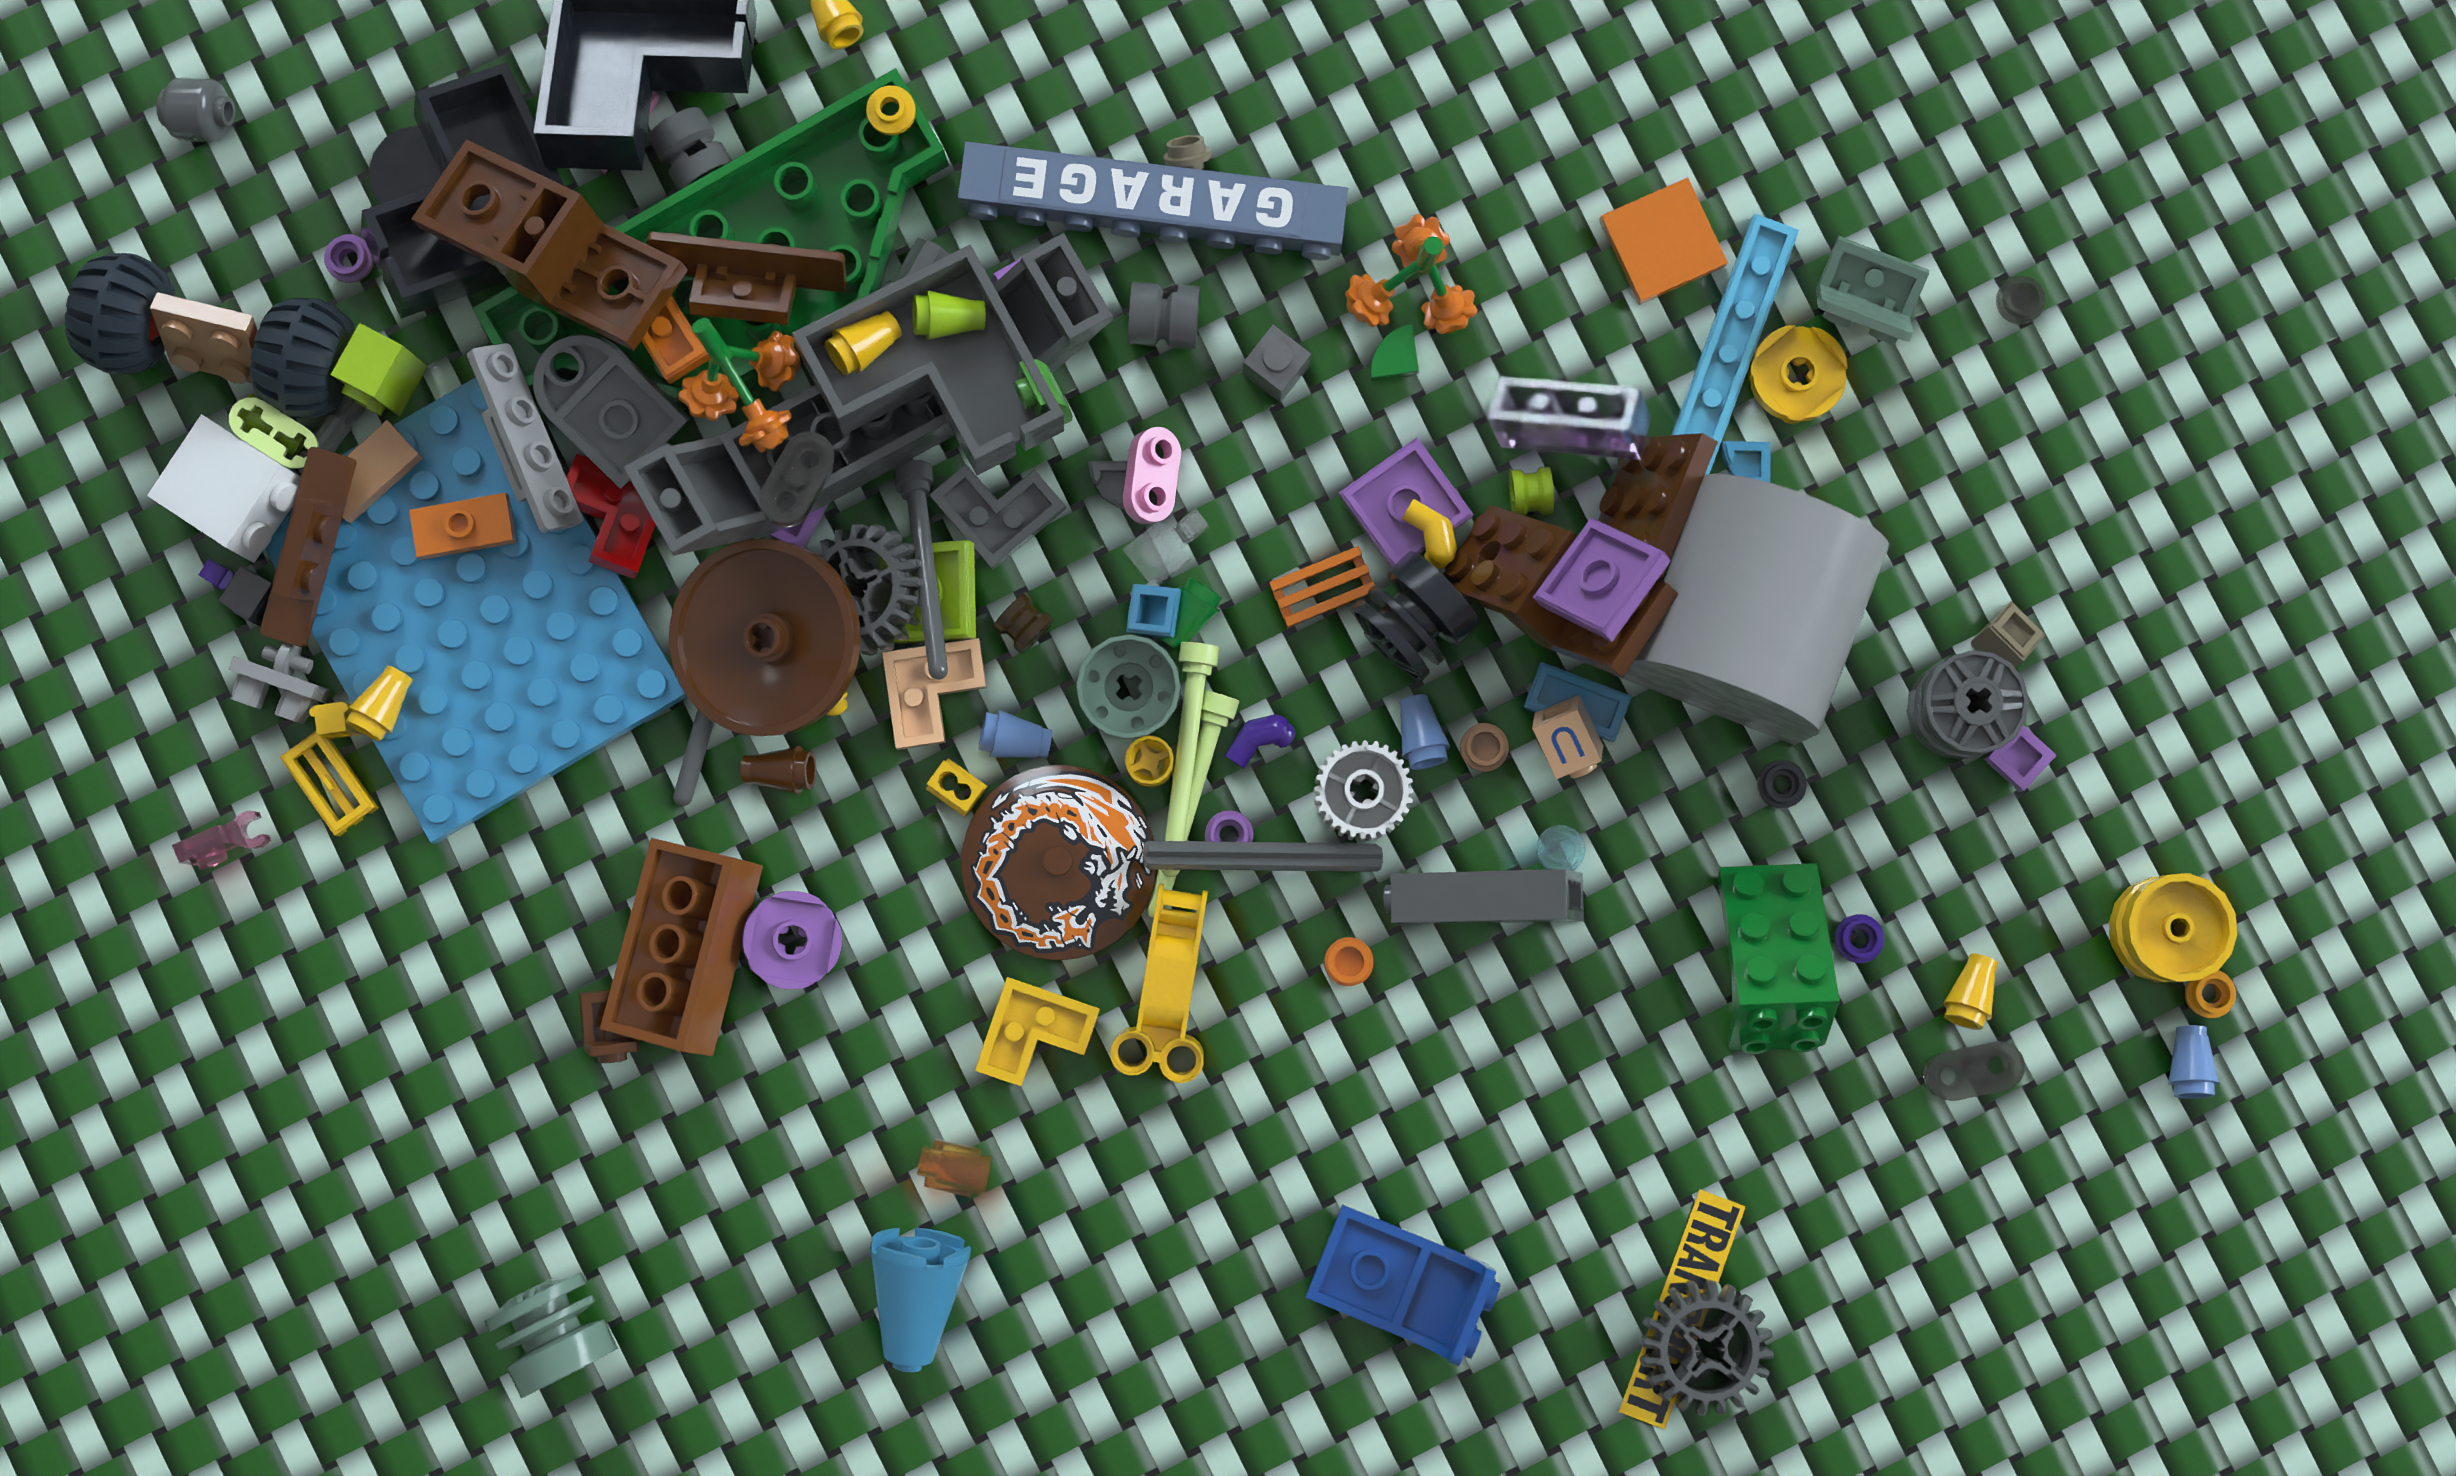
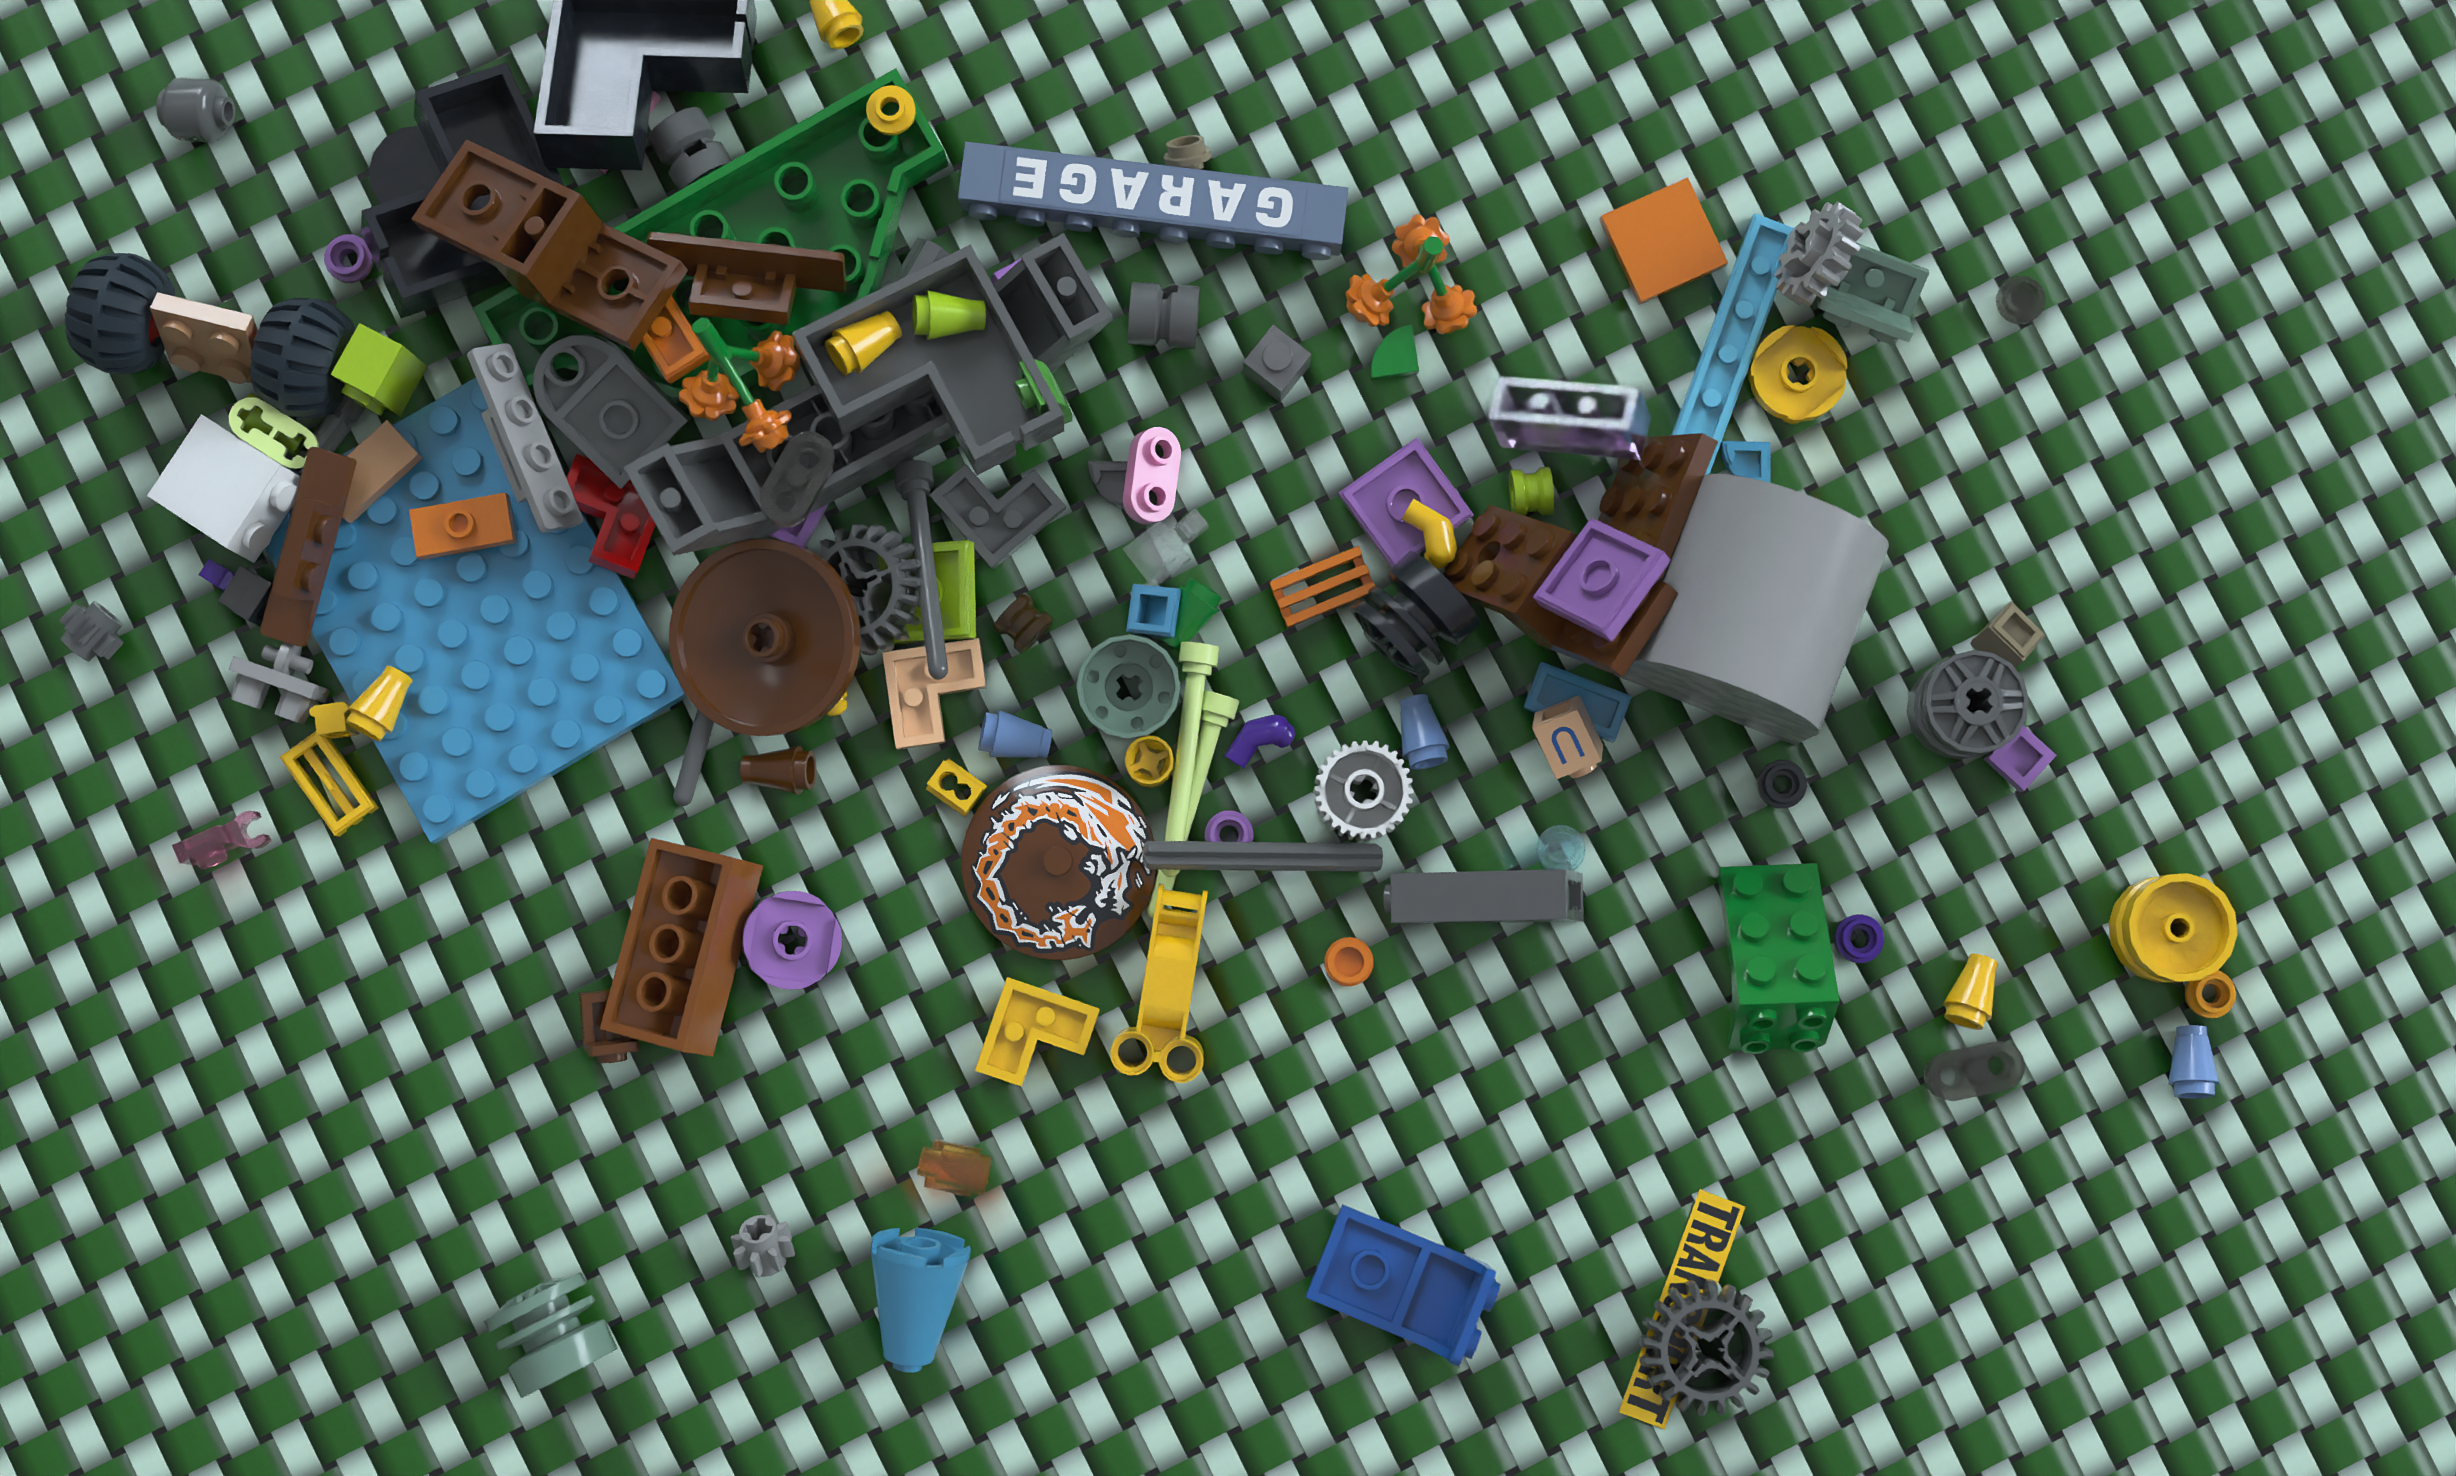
medium nougat plate [1460,723,1509,772] -> none
none -> dark grey gear [59,601,124,662]
none -> light grey gear [731,1215,795,1277]
none -> light grey gear [1774,202,1864,306]

